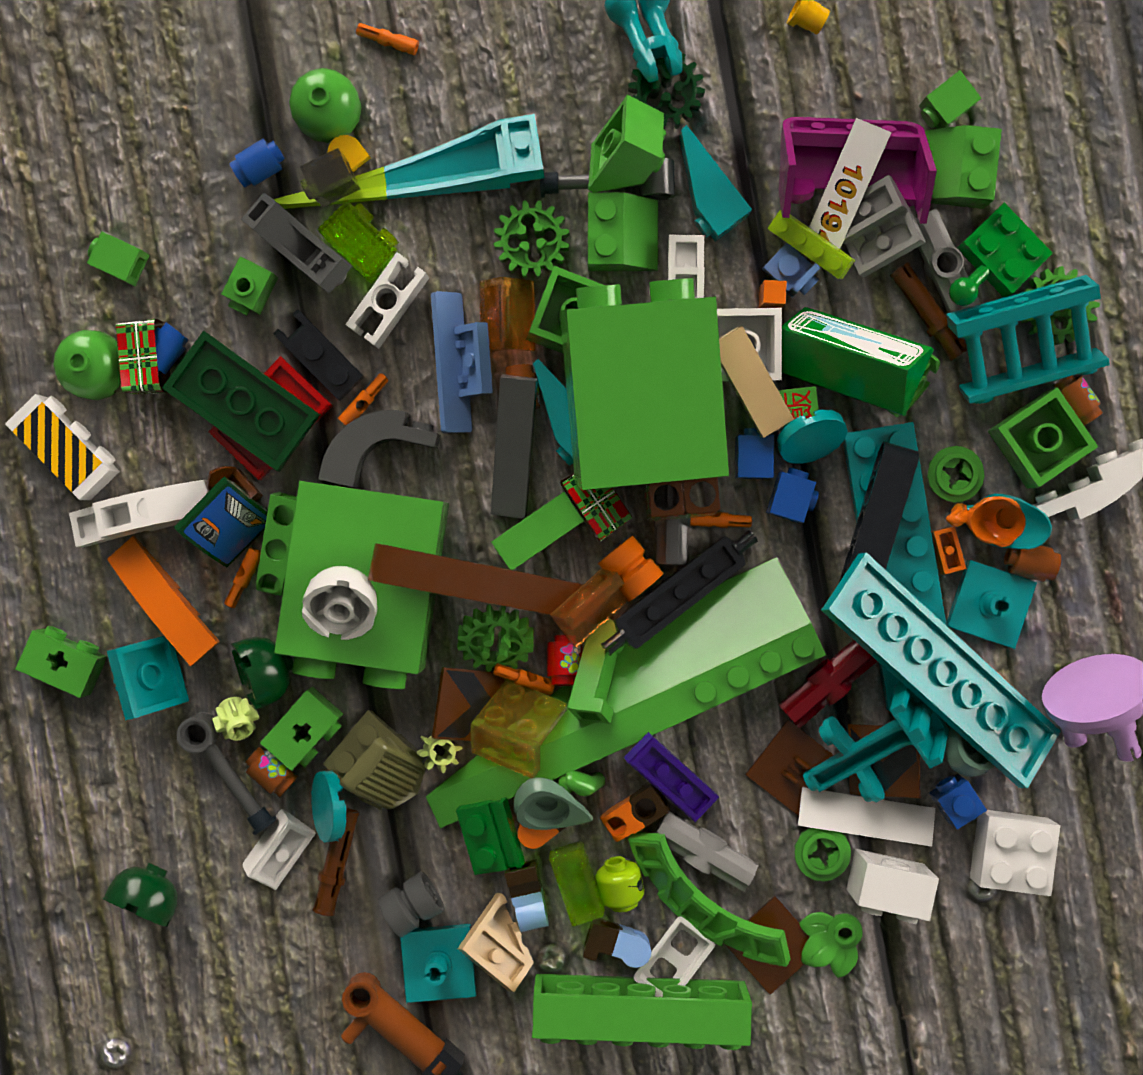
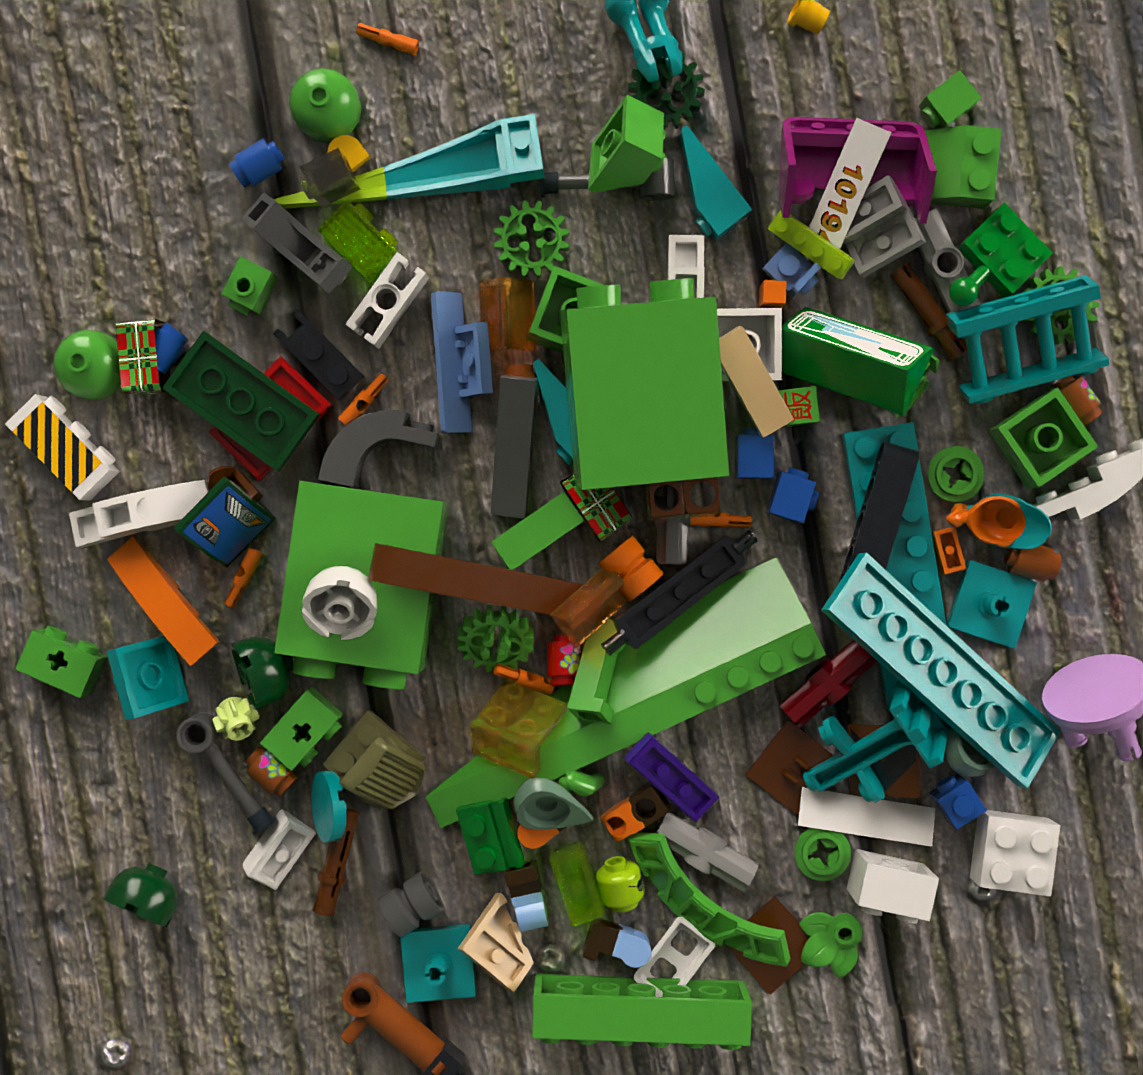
bright green brick [87,231,150,286] -> none
bright green leg [256,492,297,596] -> none
yellowish green gear [417,735,463,773] -> none
piece [432,667,505,742] -> none
bright green slope [588,192,658,271] -> none
teal tile [777,410,848,464] -> none

